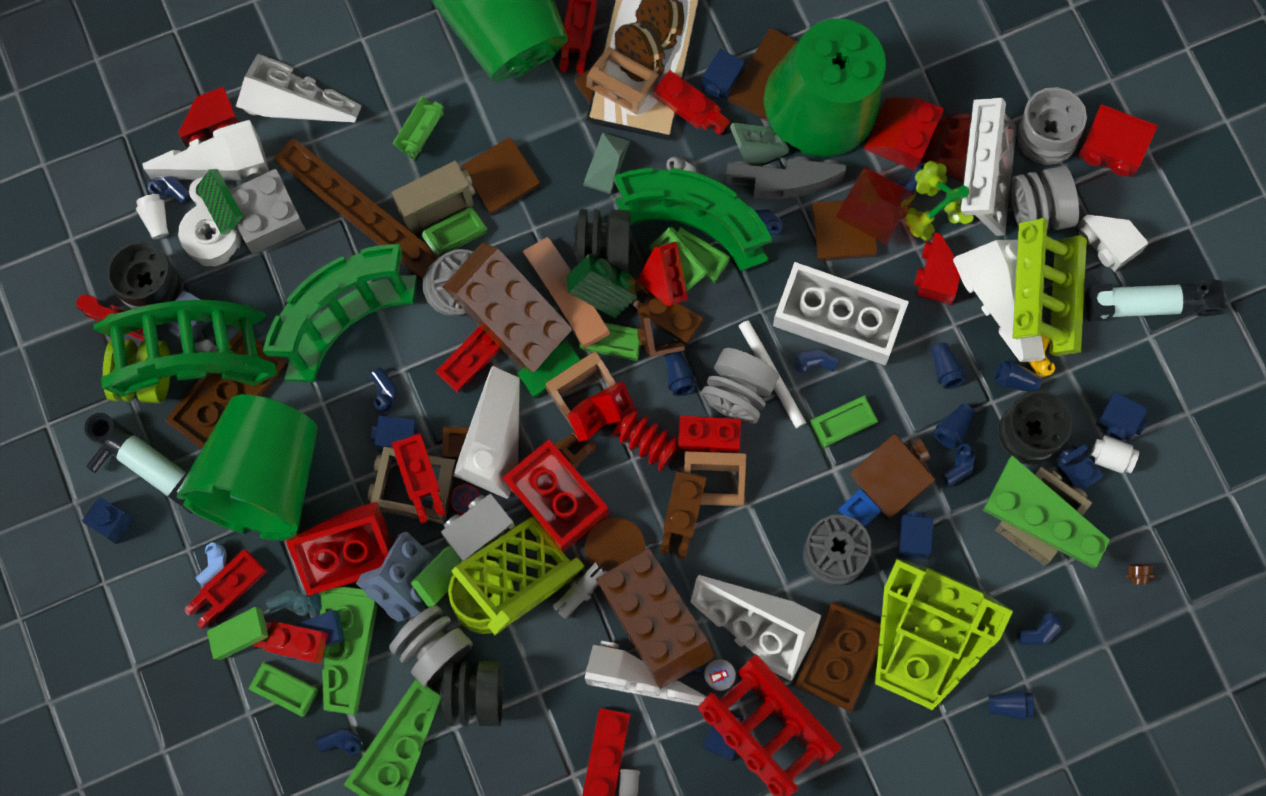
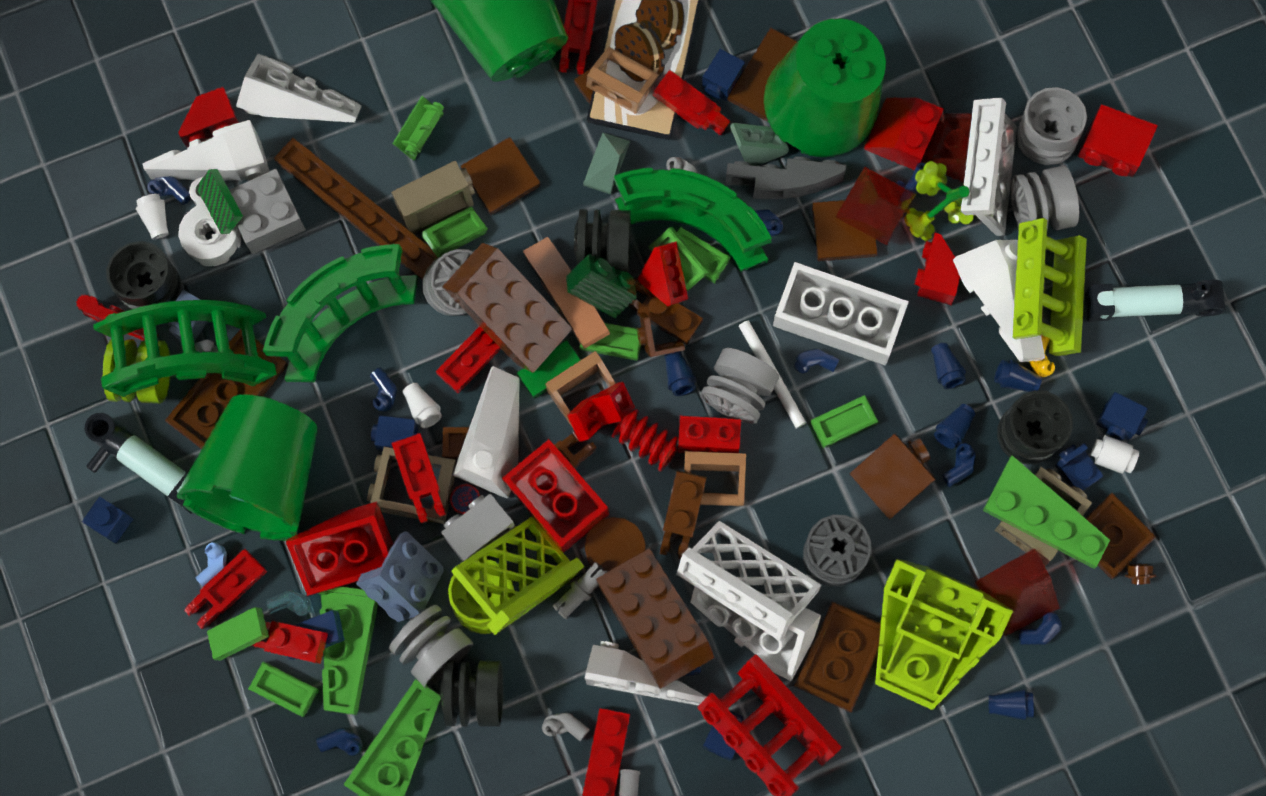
bright green tile [411,546,462,607] -> none
light grey tile [704,659,736,692] -> none
blue tile [838,489,882,527] -> none
dark blue brick [897,512,934,560] -> none
white slope [1077,215,1148,272] -> none
none -> white cone [403,383,442,428]
none -> light grey arm [542,712,590,742]
none -> white fence [676,521,821,641]
none -> clear red slope [975,549,1060,637]
none -> reddish brown tile [1085,493,1156,579]

